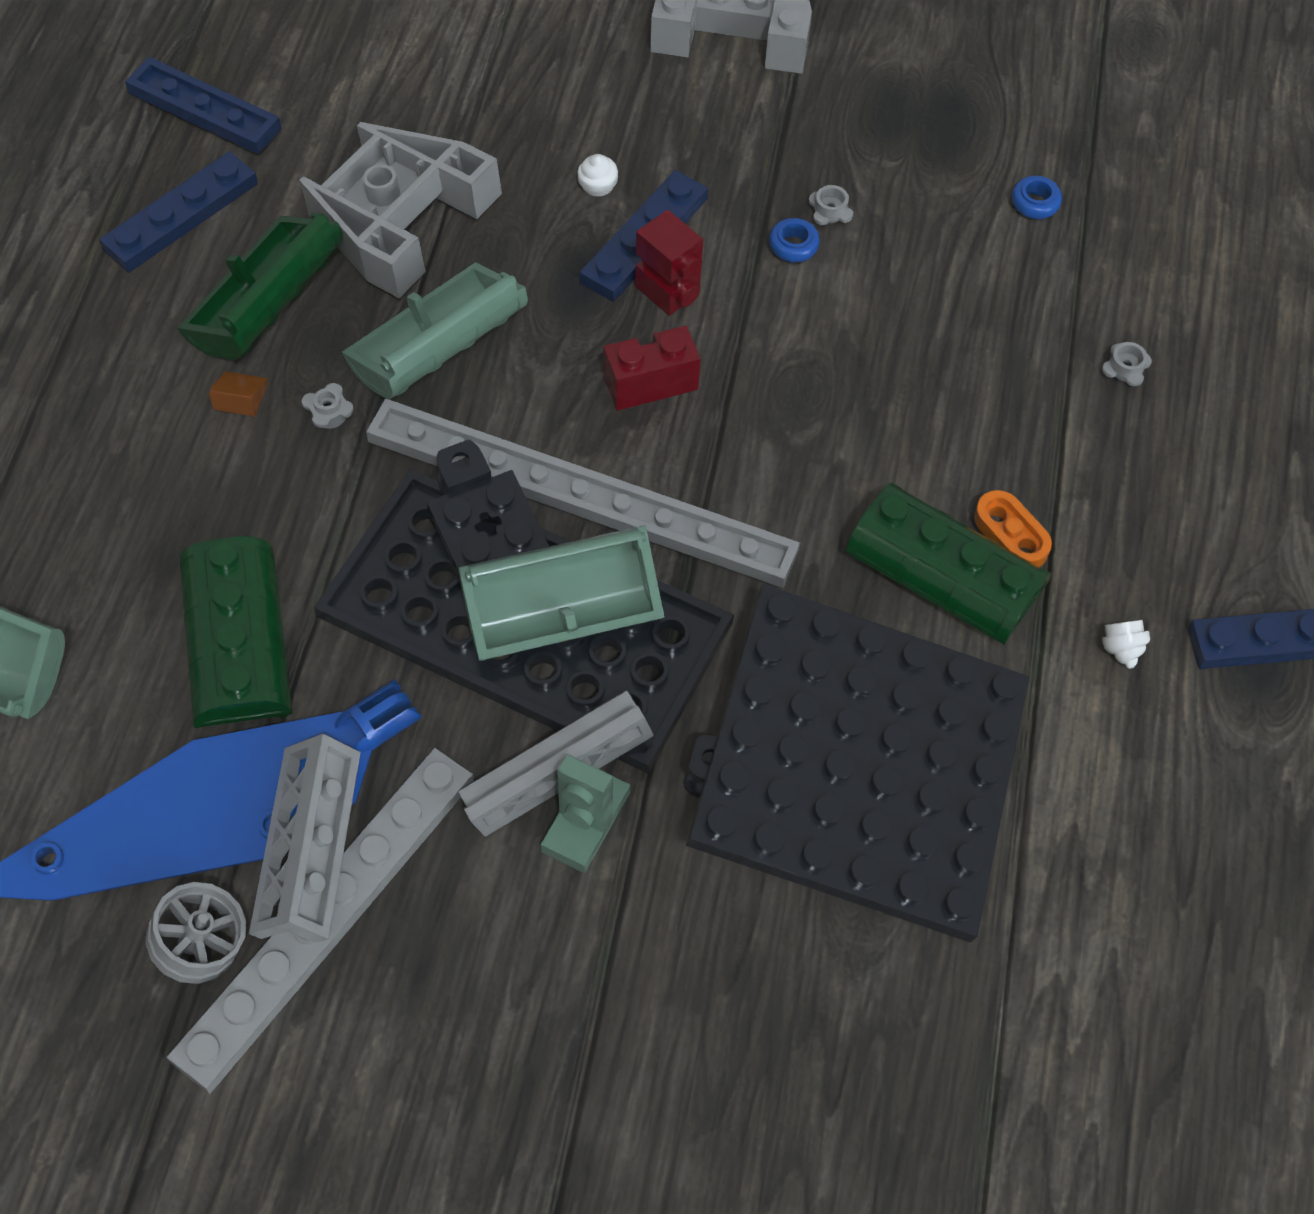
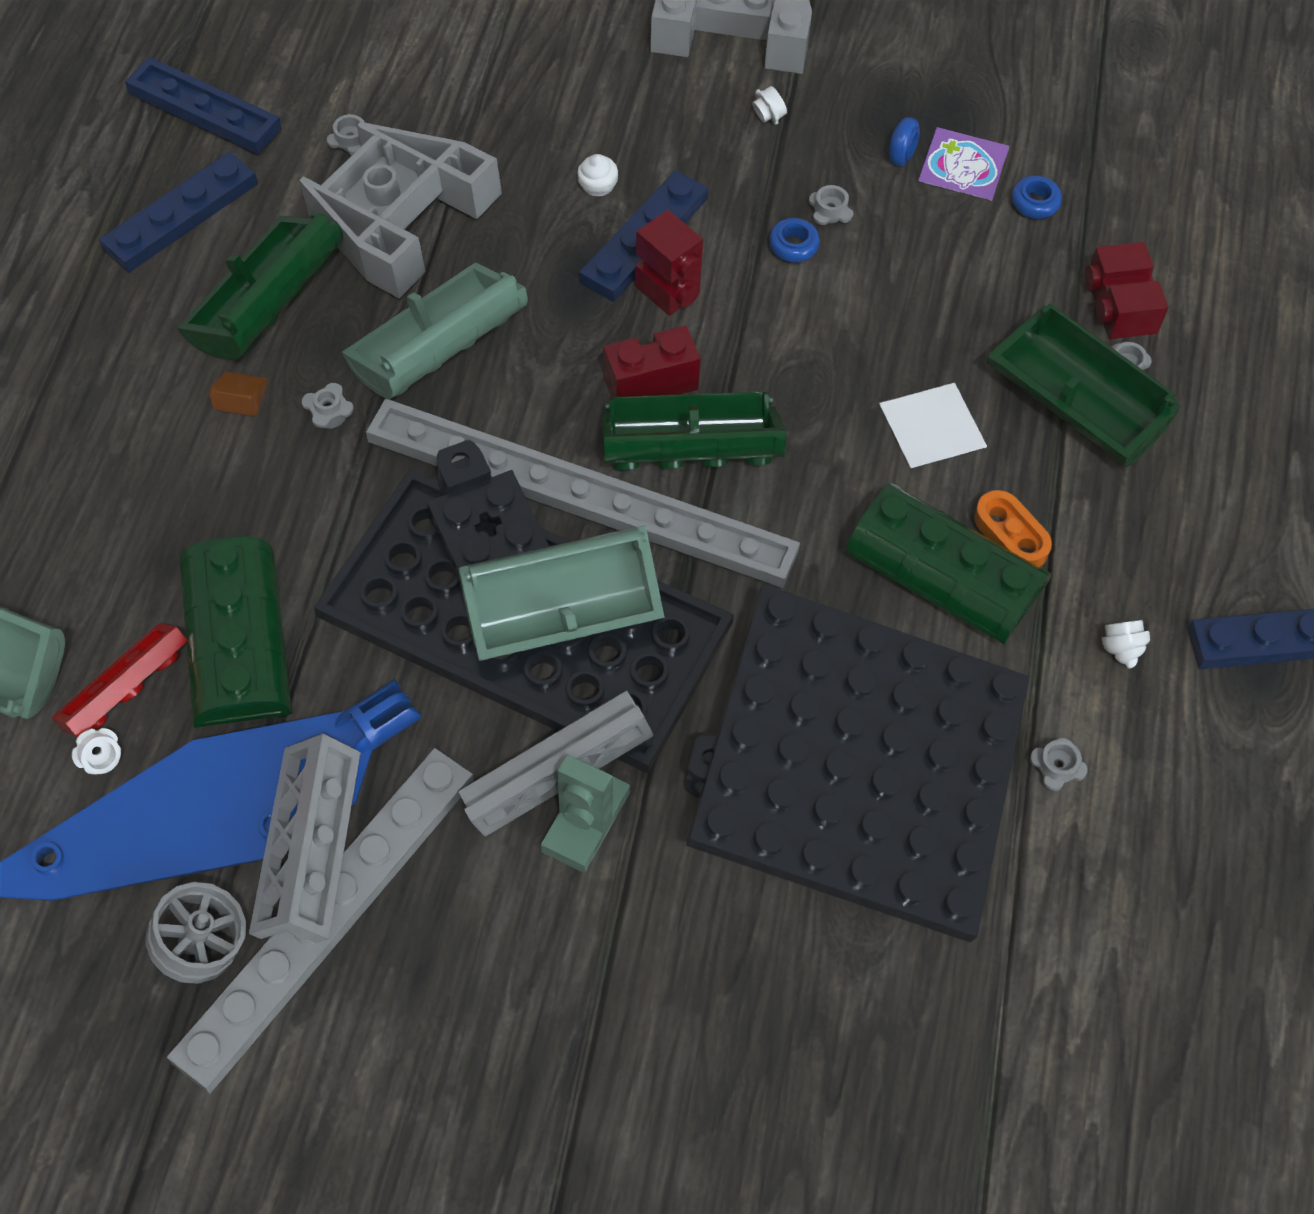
none -> red plate [51,623,188,737]
none -> white plate [72,728,121,775]
none -> light grey plate [327,114,365,155]
none -> dark green container [601,391,786,470]
none -> white plate [752,86,787,125]
none -> white sticker [879,383,987,468]
none -> blue piece [889,117,920,167]
none -> sticker [918,127,1009,200]
none -> dark green container [987,303,1180,467]
none -> light grey plate [1030,738,1088,791]
none -> dark red brick [1085,242,1169,340]

